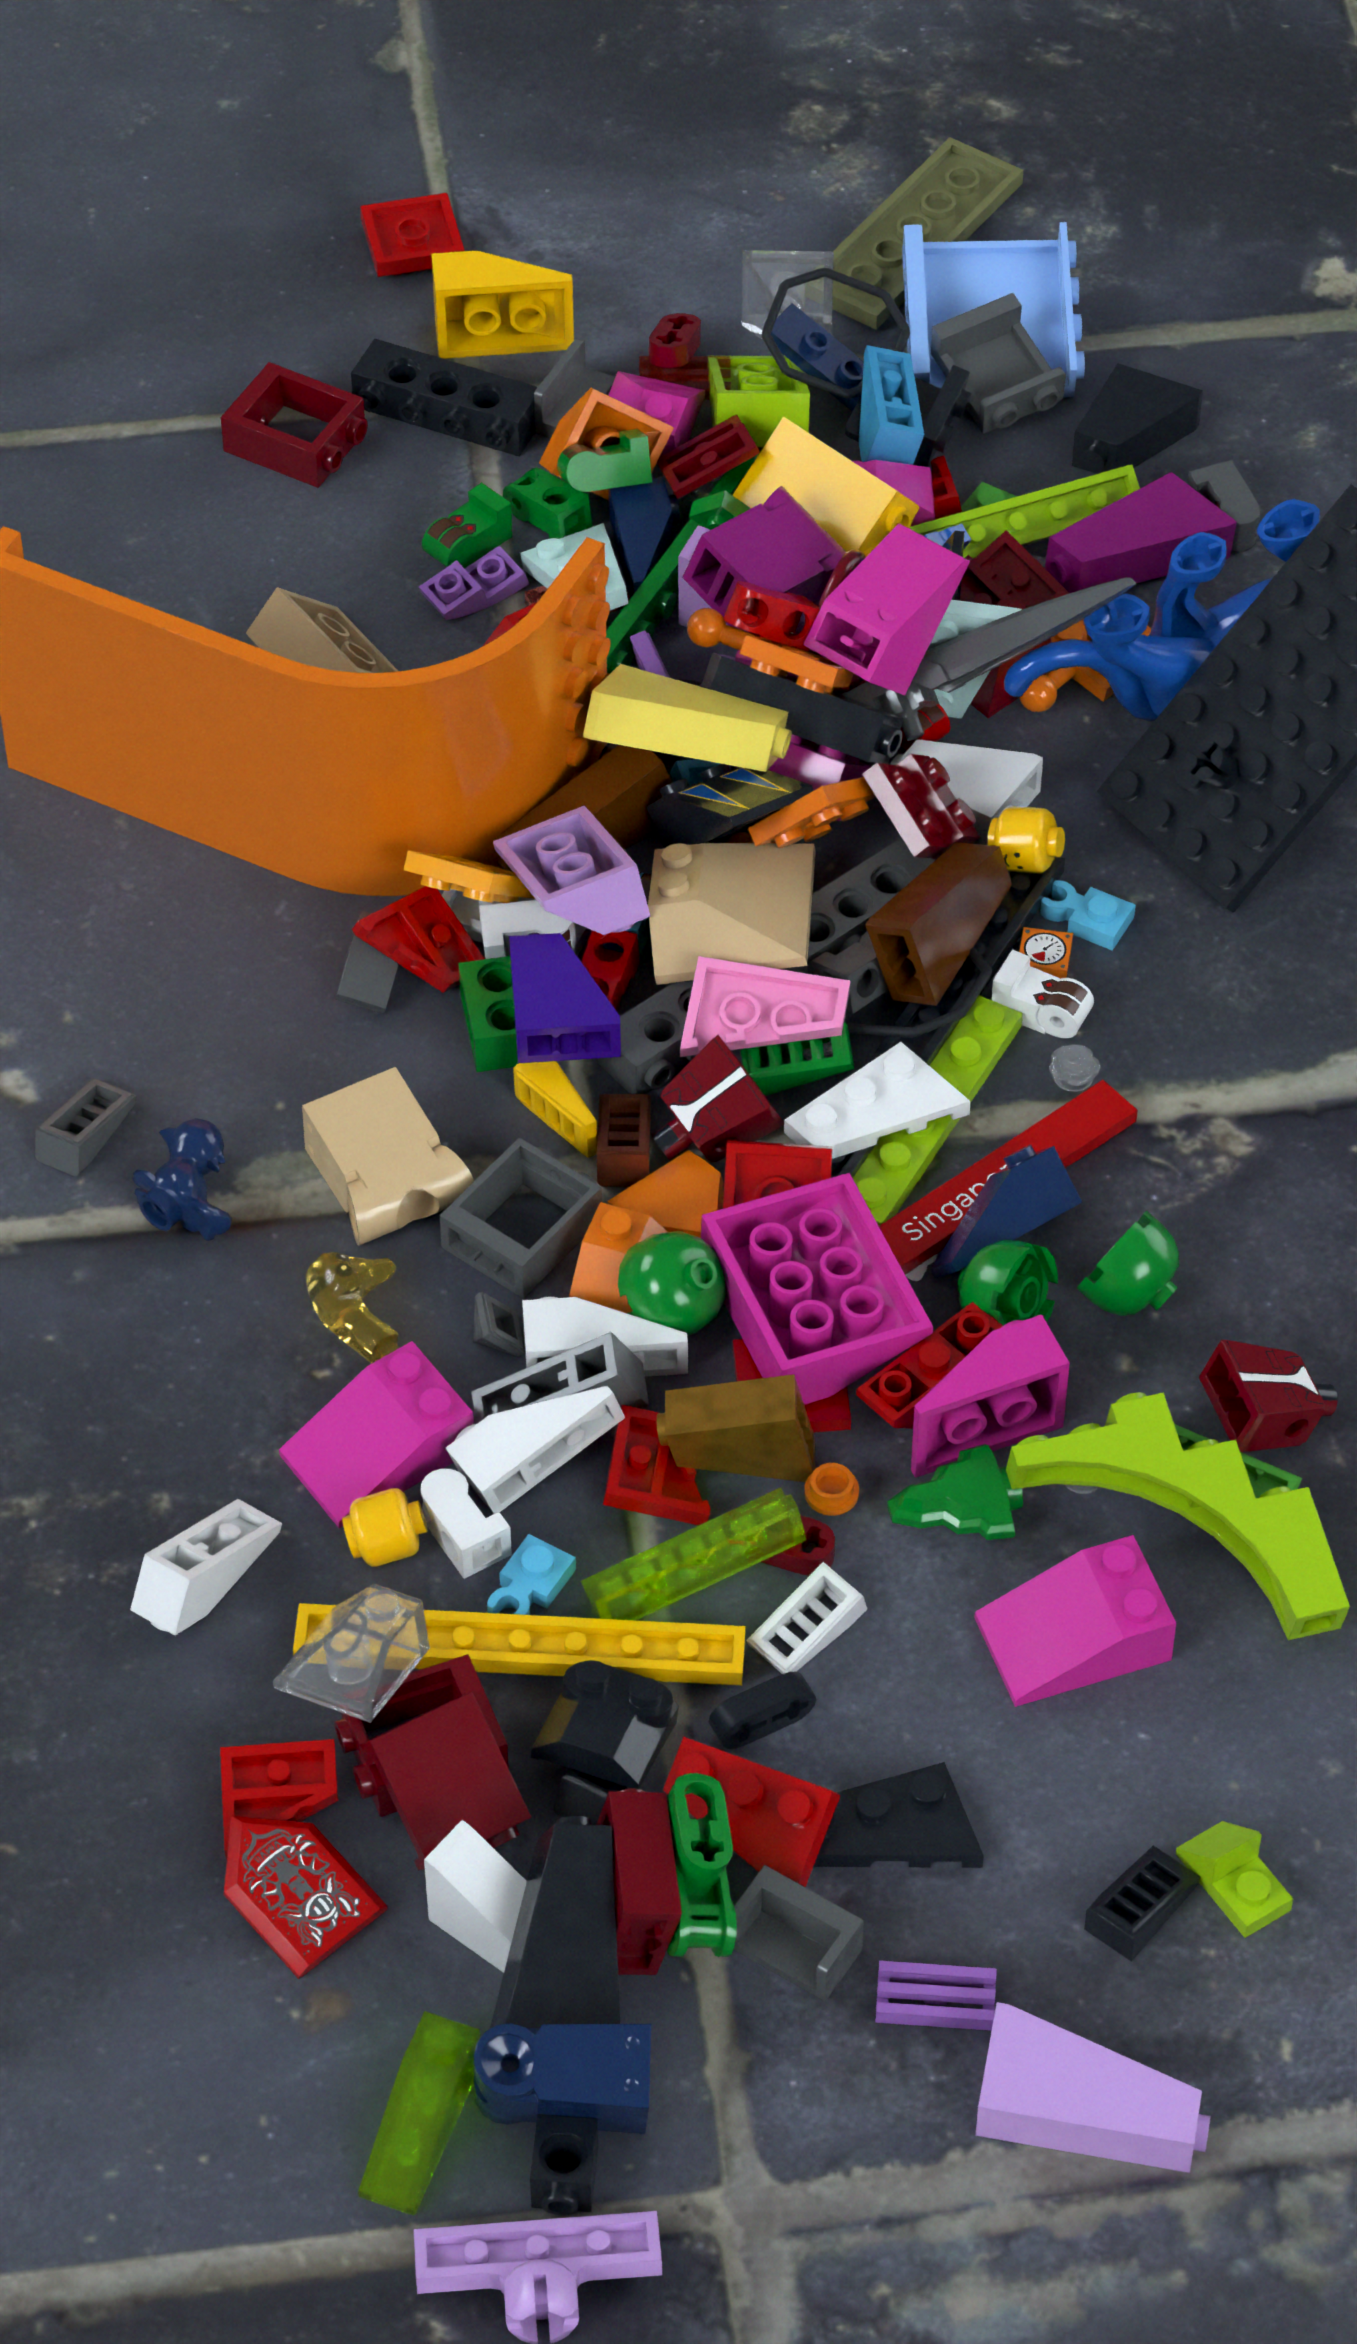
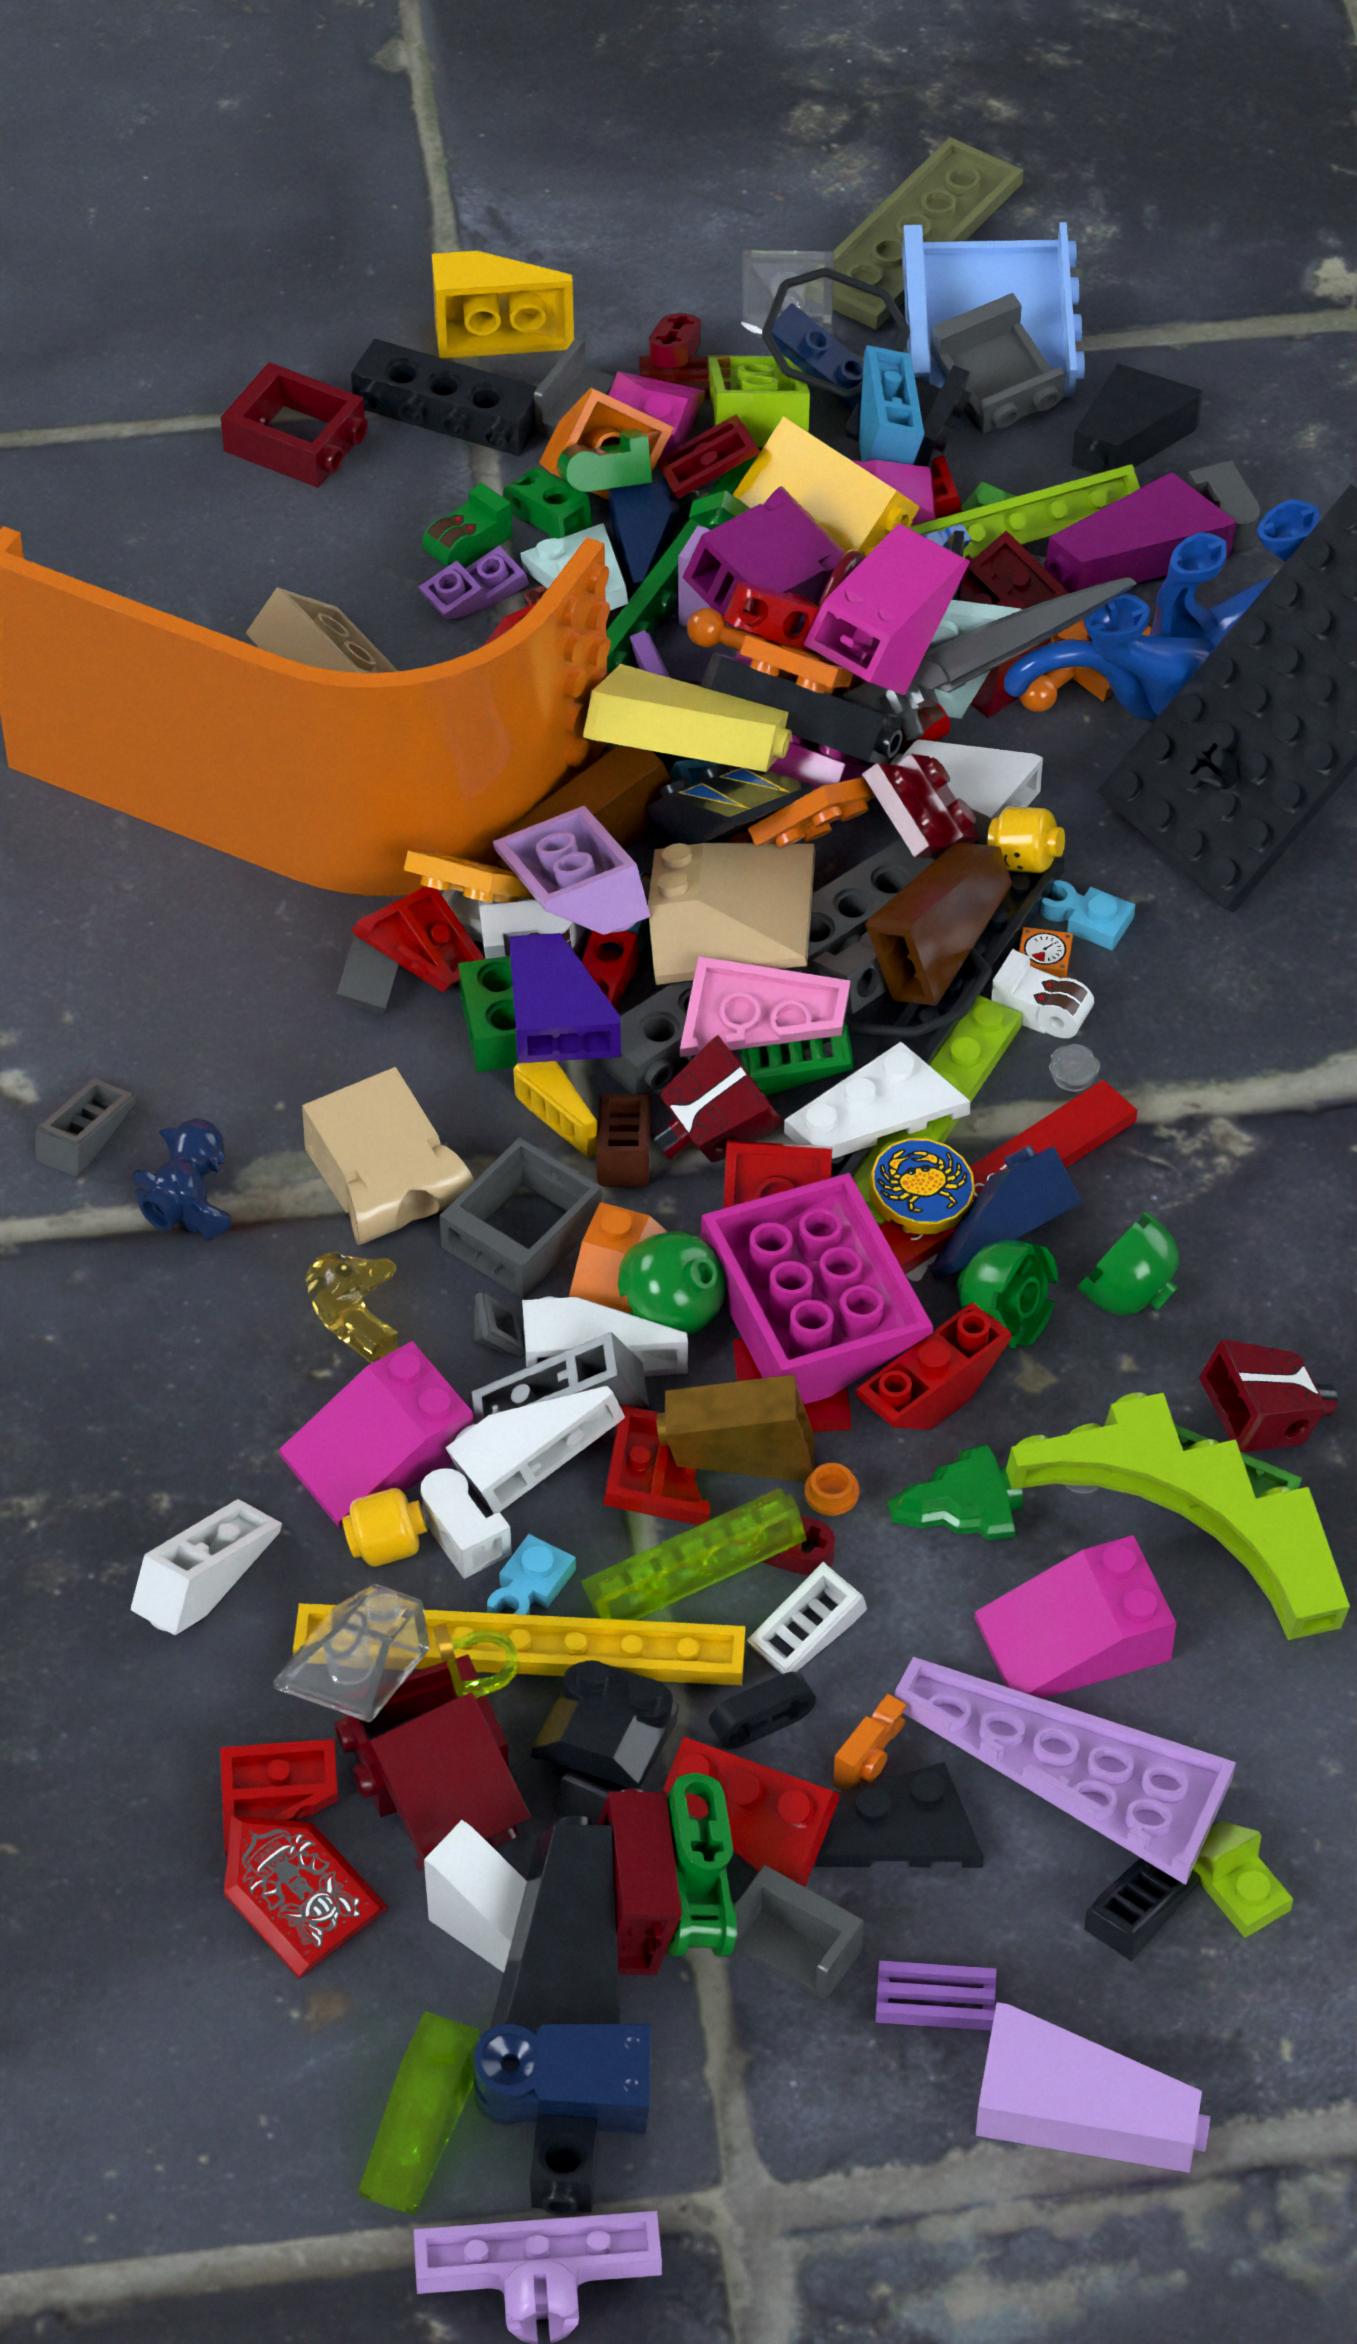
red plate [360,193,465,277] -> none
orange slope [607,1150,724,1238] -> none
dark pink slope [911,1314,1070,1478] -> none
none -> clear neon green piece [433,1623,519,1698]
none -> orange plate [833,1693,907,1791]
none -> tile [869,1138,975,1234]
none -> lavender wing [894,1657,1236,1885]

